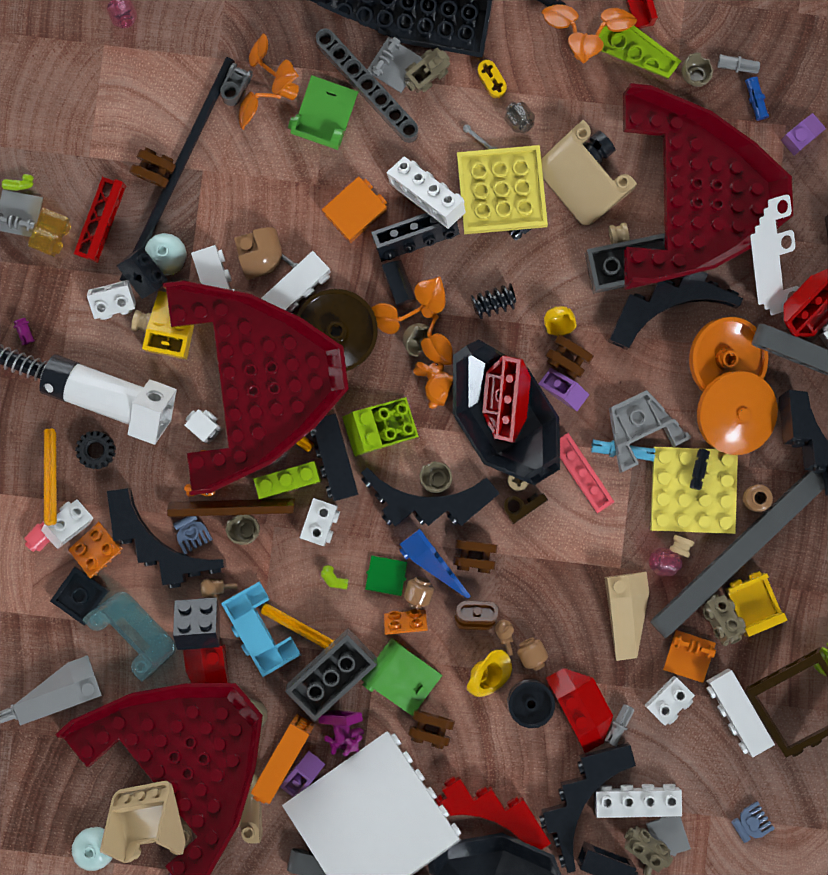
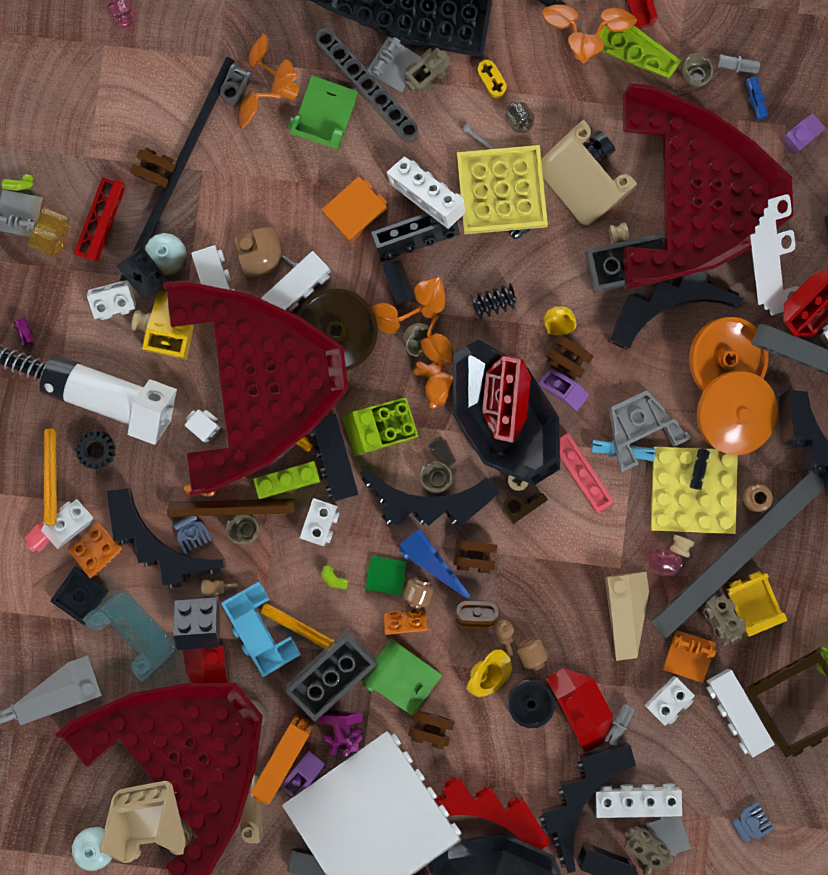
none -> clear smoke cone [427,436,457,467]

